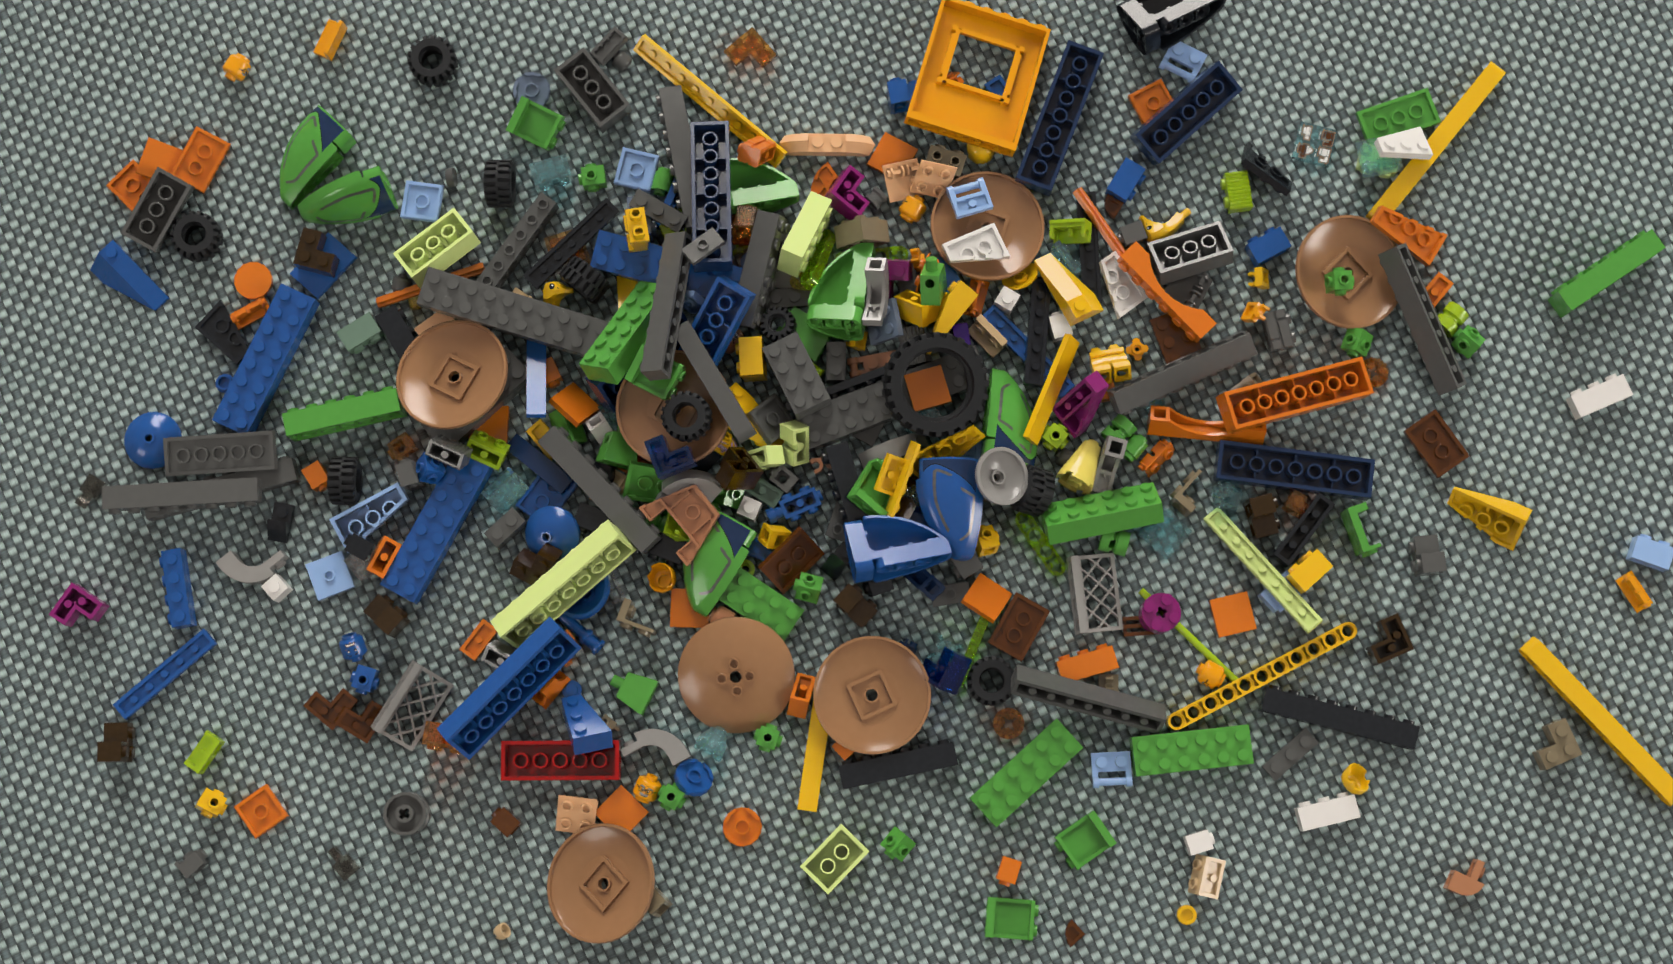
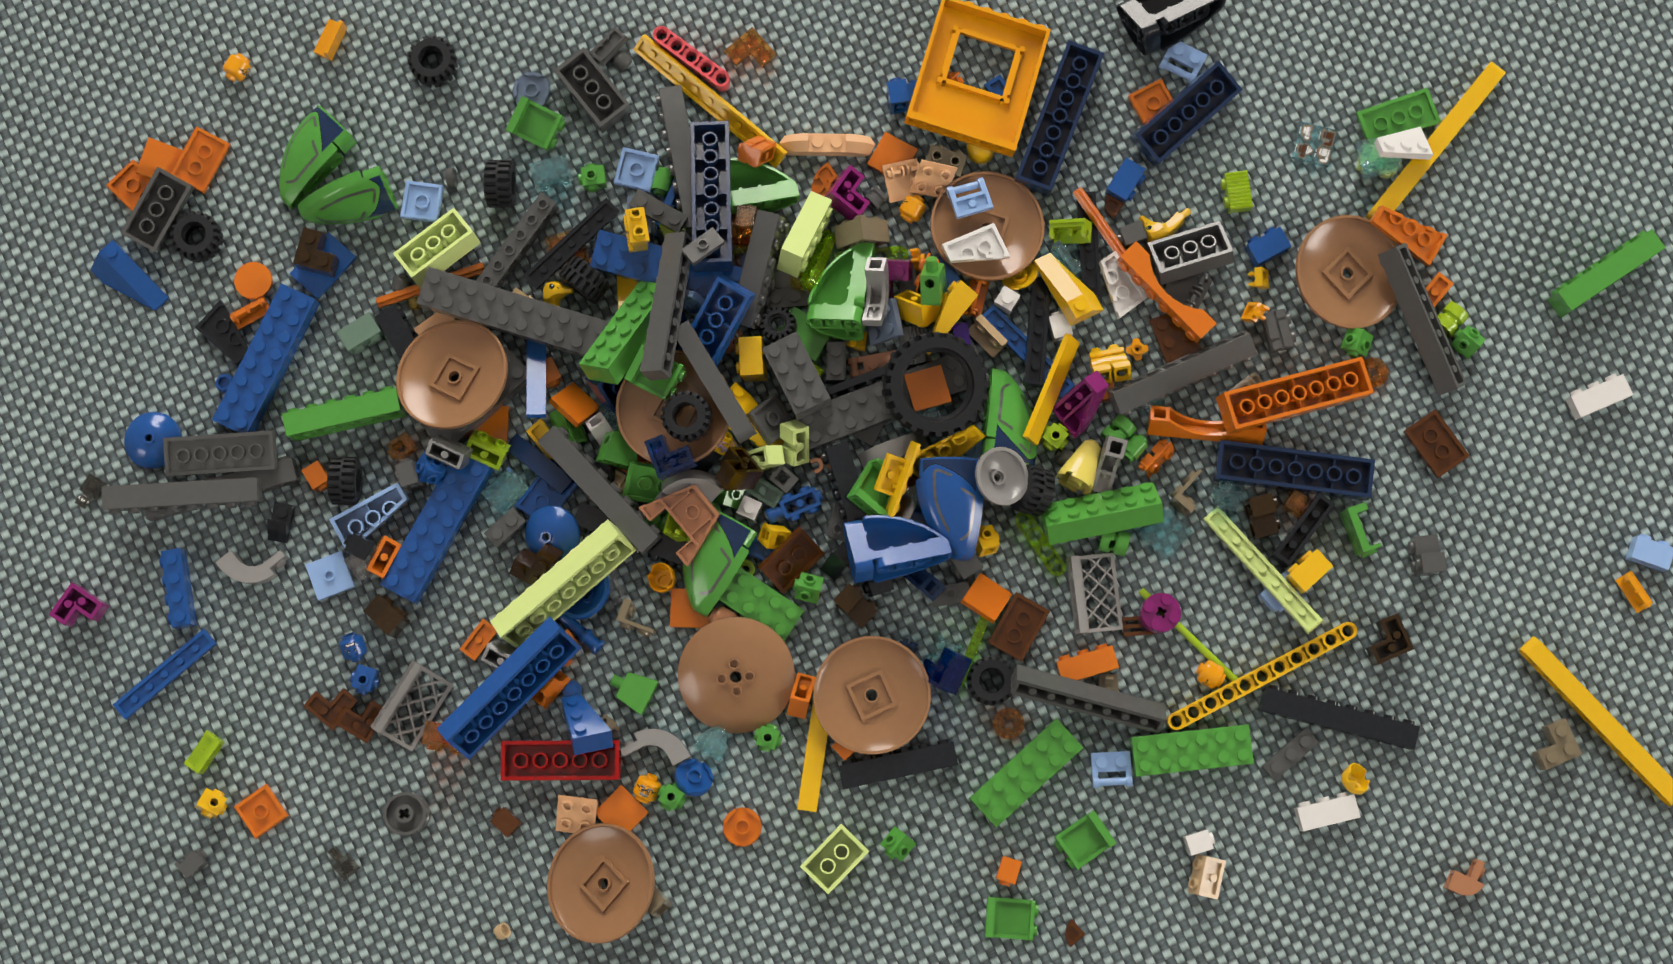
dark brown brick [97,722,136,763] -> none
white brick [261,573,293,603] -> none
yellow tile [1176,905,1197,925] -> none
orange tile [1209,591,1257,638] -> none
black wing [1241,142,1292,196] -> none
bright green brick [1324,267,1355,296] -> none
yellow wedge [1447,487,1532,551] -> none
none -> coral beam [653,26,730,92]

